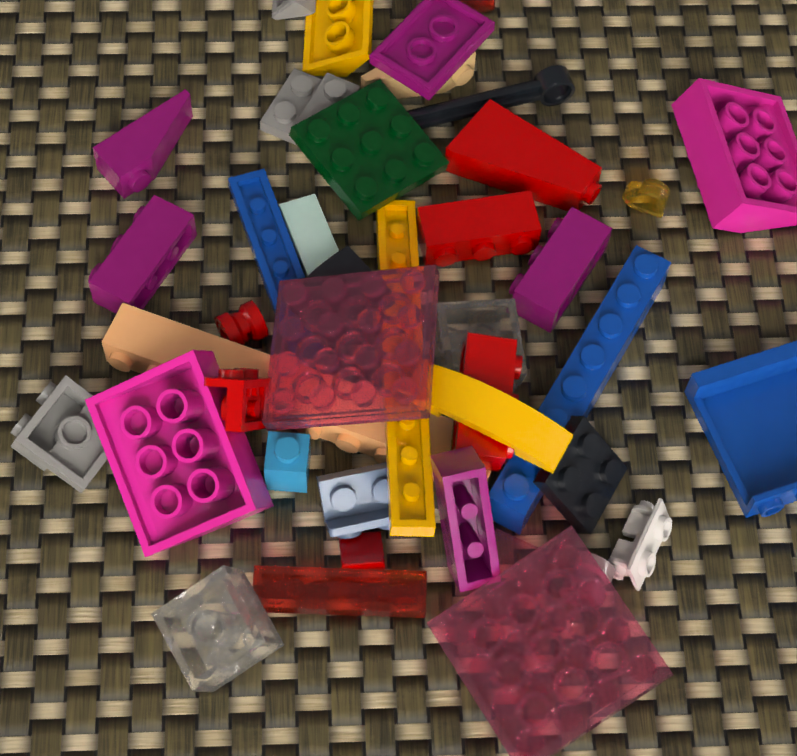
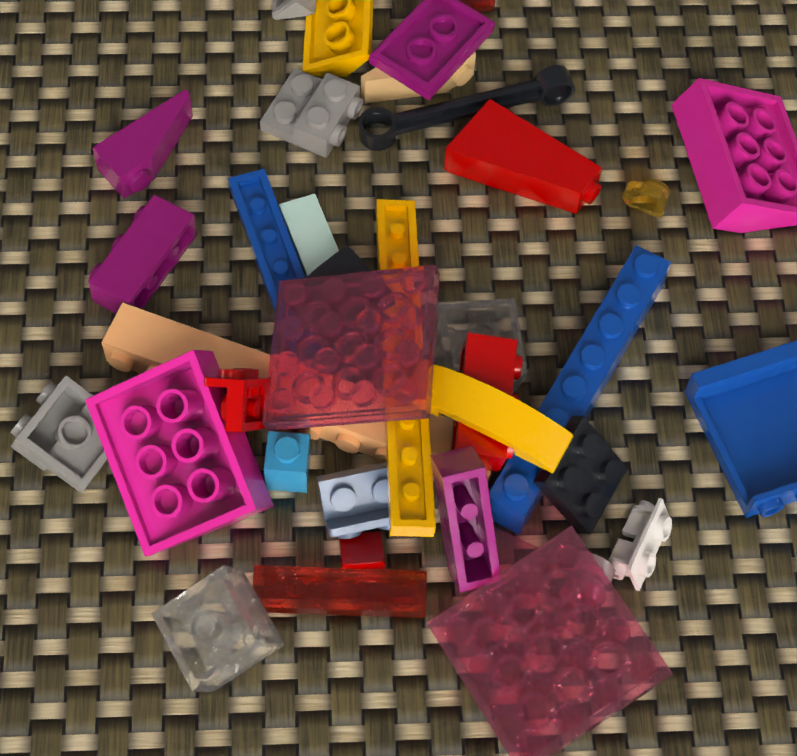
red wheel [214,300,269,345] -> none
dark green plate [289,79,449,221] -> none
red brick [416,190,542,267] -> none
magenta brick [509,207,612,333] -> none

